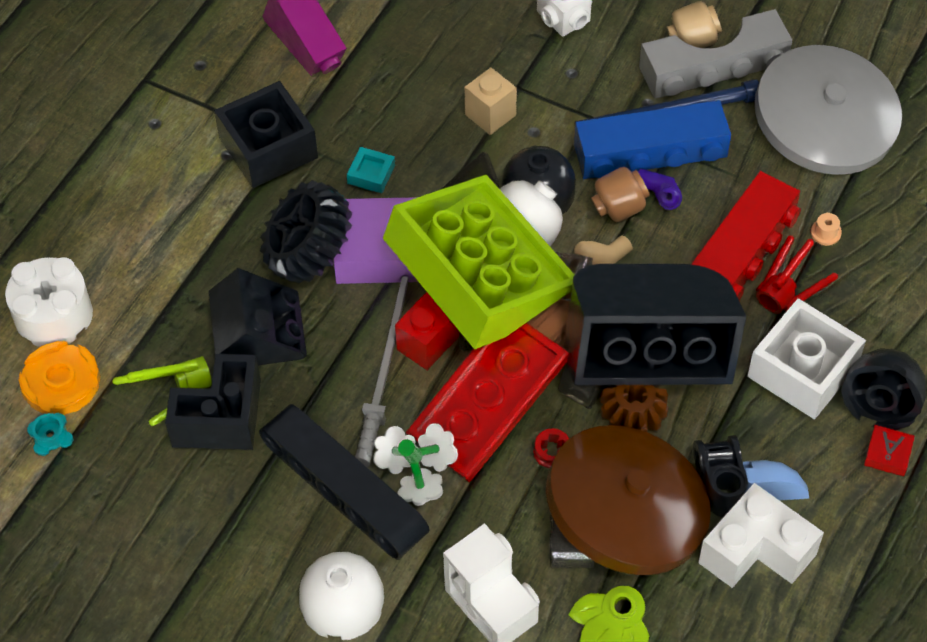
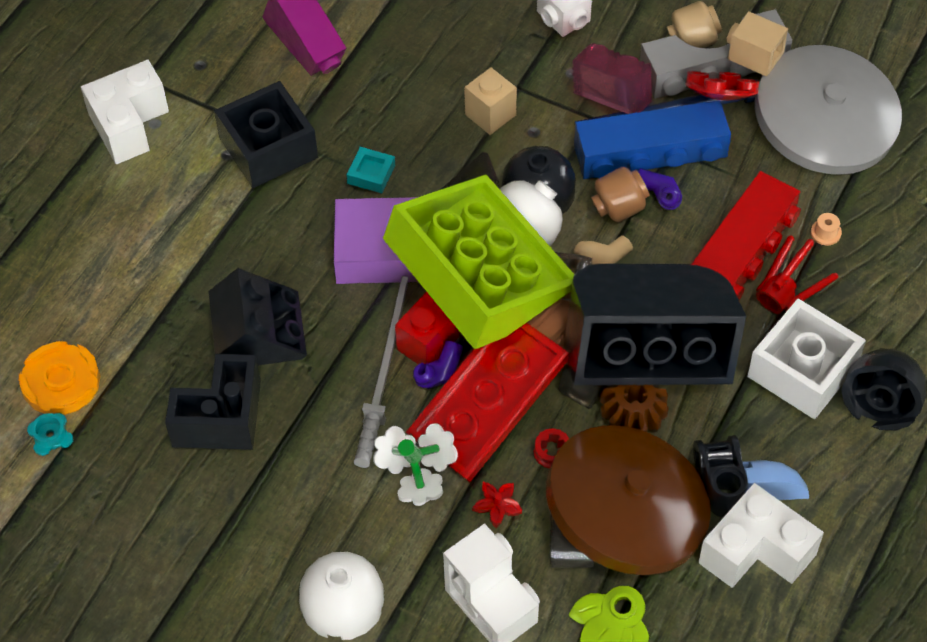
white brick [5,257,93,347] -> none
lime plant [112,356,212,426] -> none
black beam [259,404,430,560] -> none
black gear [260,180,352,284] -> none
red tile [864,425,915,477] -> none
none -> white brick [81,59,169,164]
none -> dark purple arm [413,341,464,389]
none -> red plant [472,481,522,529]
none -> clear pink brick [572,43,652,114]
none -> red dish [685,71,759,101]
none -> tan brick [727,11,788,76]

